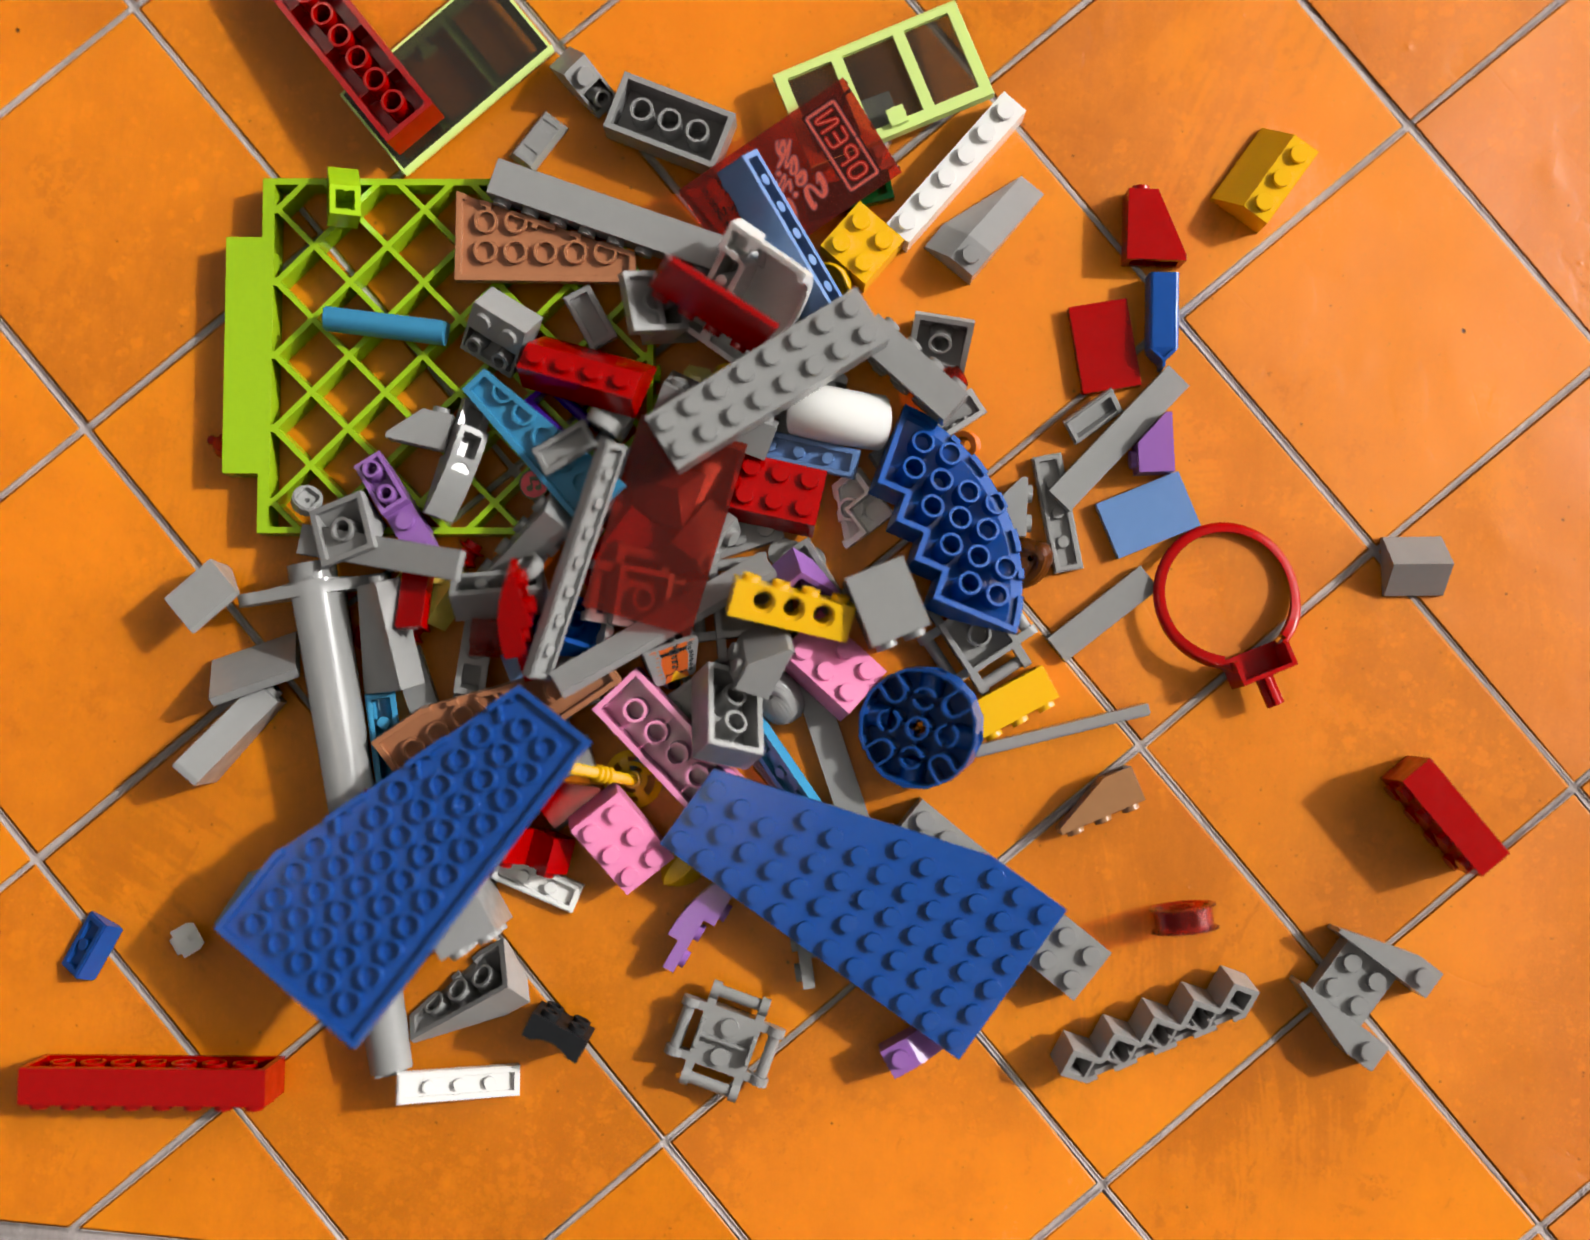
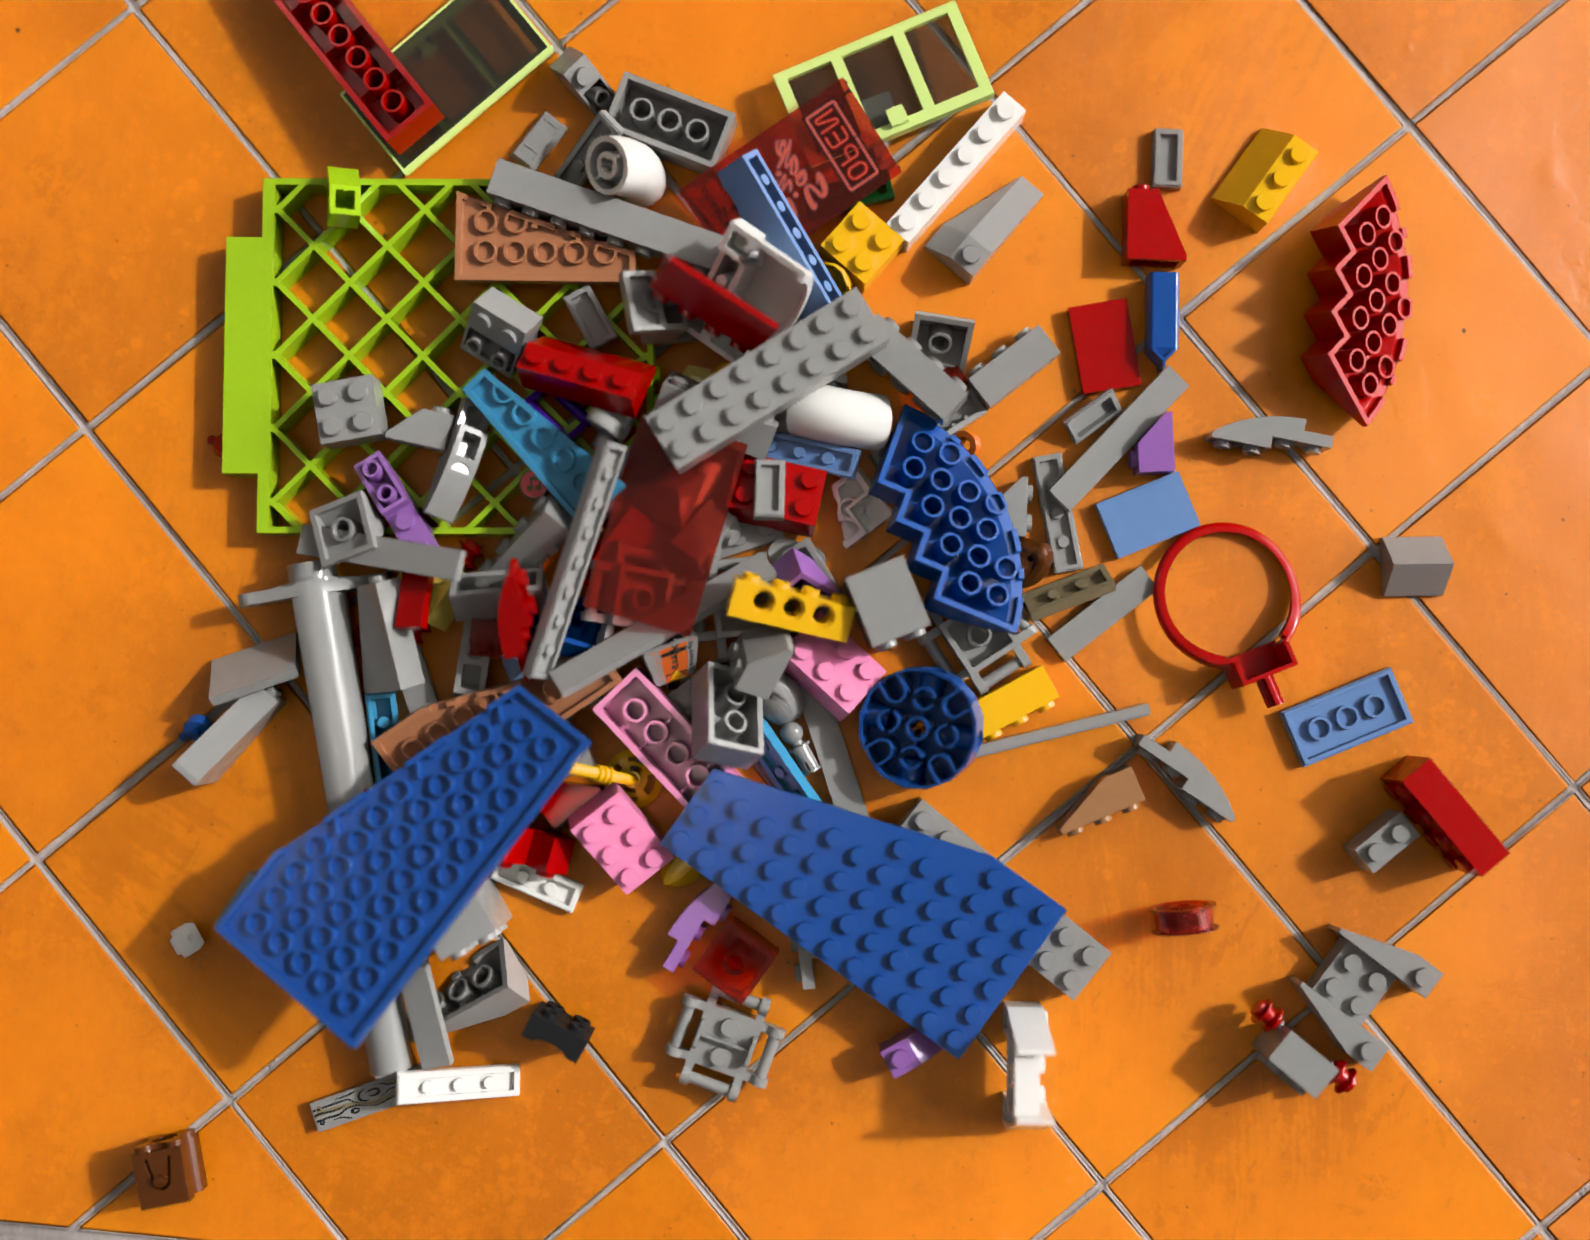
red brick [17,1054,285,1112] -> none
blue slope [61,911,123,980] -> none
light grey slope [164,559,240,634] -> none
light grey tile [291,485,323,516] -> none
dark azure brick [322,306,450,346] -> none
light grey tile [518,552,544,581] -> none
light grey tile [531,419,598,477] -> none
light grey brick [1050,965,1260,1084] -> none
none -> reddish brown piece [132,1128,208,1211]
none -> blue piece [179,714,213,741]
none -> light grey tile [309,1063,422,1132]
none -> light grey brick [311,374,389,450]
none -> light grey tile [402,957,454,1070]
none -> light grey tile [553,110,625,187]
none -> white brick [585,136,667,208]
none -> clear red slope [693,914,780,1006]
none -> light grey tile [753,459,785,521]
none -> light grey pin [780,721,821,776]
none -> light grey brick [965,324,1061,411]
none -> white wedge [1002,1001,1055,1130]
none -> dark tan plate [1022,564,1116,622]
none -> light grey slope [1132,734,1235,823]
none -> light grey tile [1150,128,1184,190]
none -> light grey slope [1204,416,1334,456]
none -> light grey brick [1250,998,1357,1099]
none -> medium blue tile [1278,667,1414,767]
none -> red brick [1300,175,1413,427]
none -> light grey brick [1342,809,1420,874]

